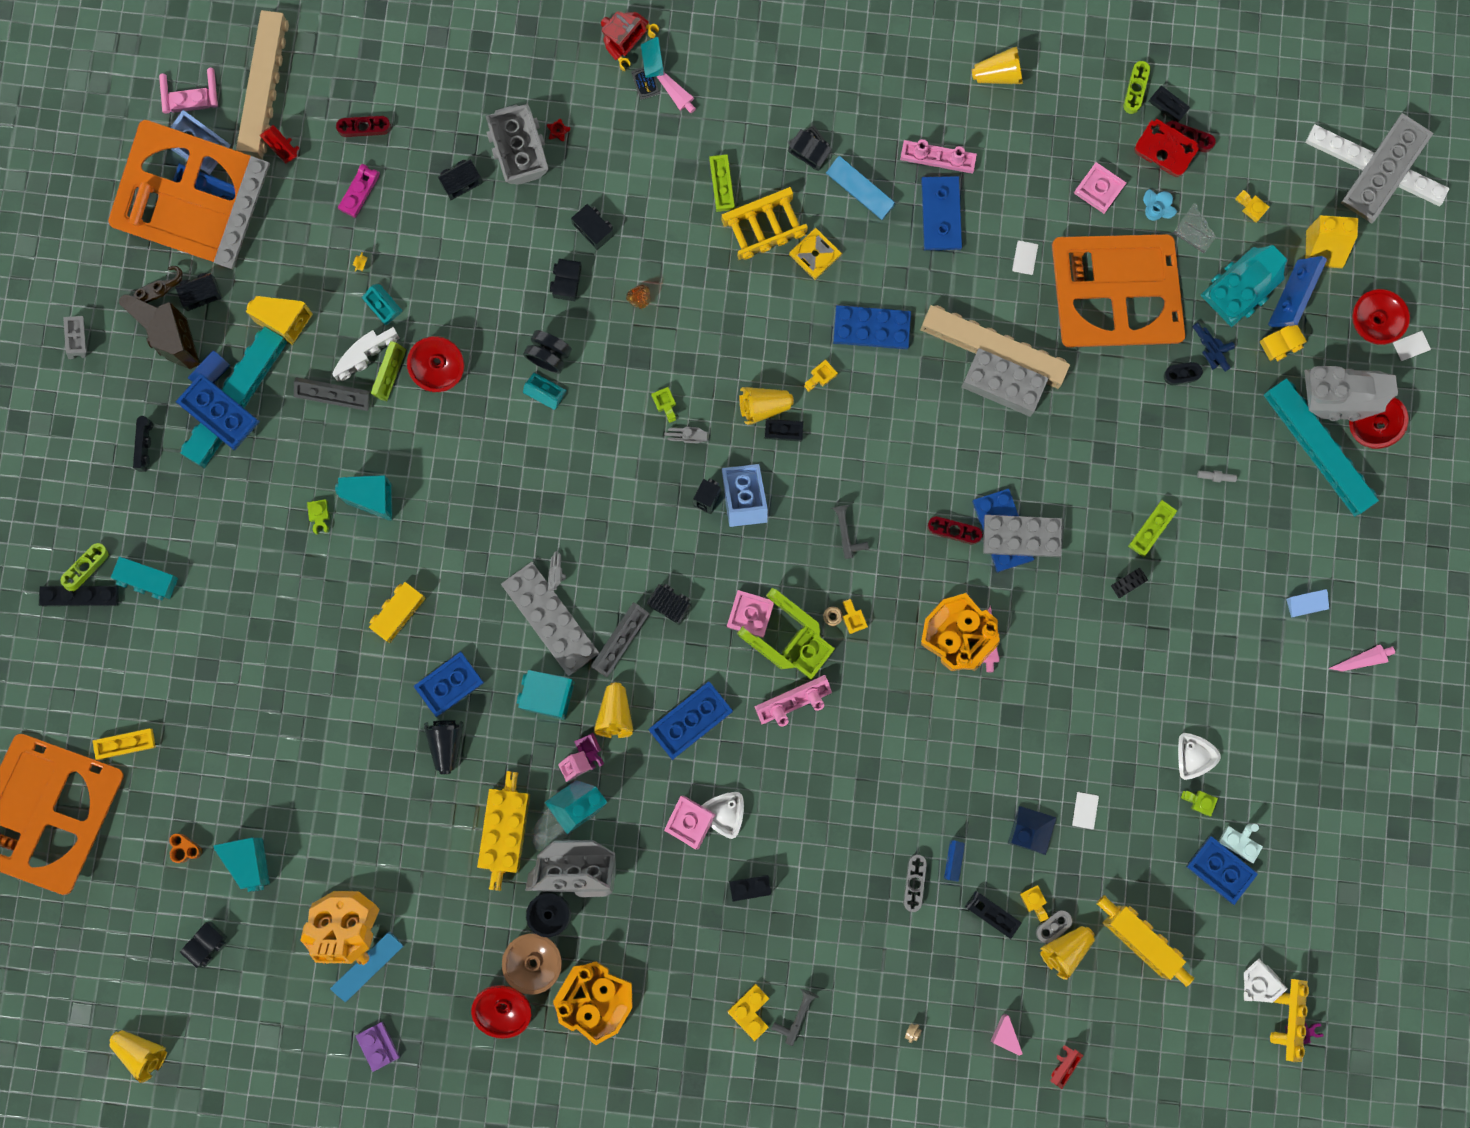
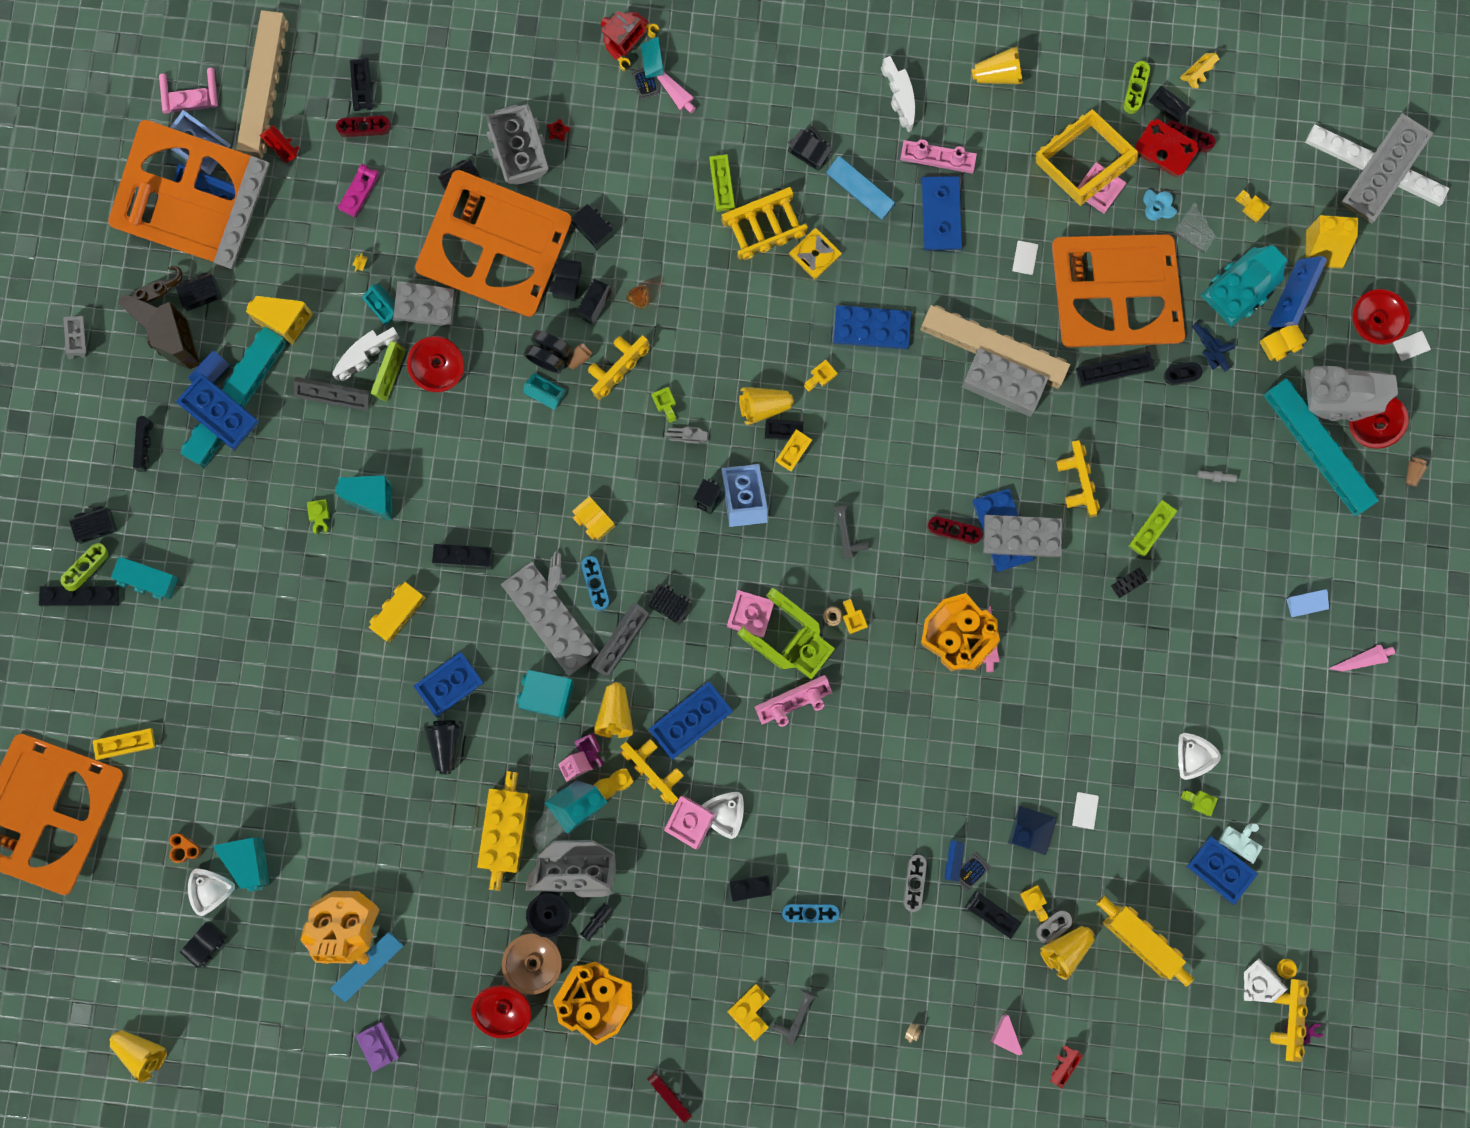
none -> black brick [69,506,117,544]
none -> white hat [188,869,235,916]
none -> black plate [350,58,373,111]
none -> light grey plate [393,281,454,327]
none -> orange door [415,170,572,317]
none -> black brick [432,544,494,570]
none -> medium nougat cone [565,343,593,370]
none -> yellow brick [572,496,616,542]
none -> black brick [577,279,611,324]
none -> black pin [580,903,614,942]
none -> dark azure beam [581,556,610,611]
none -> yellow plate [588,335,651,401]
none -> yellow brick [593,769,634,800]
none -> yellow plate [620,739,684,805]
none -> dark red beam [647,1072,693,1123]
none -> yellow plate [775,429,812,471]
none -> dark azure beam [782,904,839,923]
none -> white slope [881,56,915,132]
none -> sticker [958,852,991,891]
none -> yellow window [1036,109,1138,206]
none -> yellow plate [1056,440,1100,518]
none -> black plate [1076,352,1154,387]
none -> yellow plate [1180,53,1219,88]
none -> yellow plate [1277,959,1297,979]
none -> medium nougat cone [1406,457,1428,487]

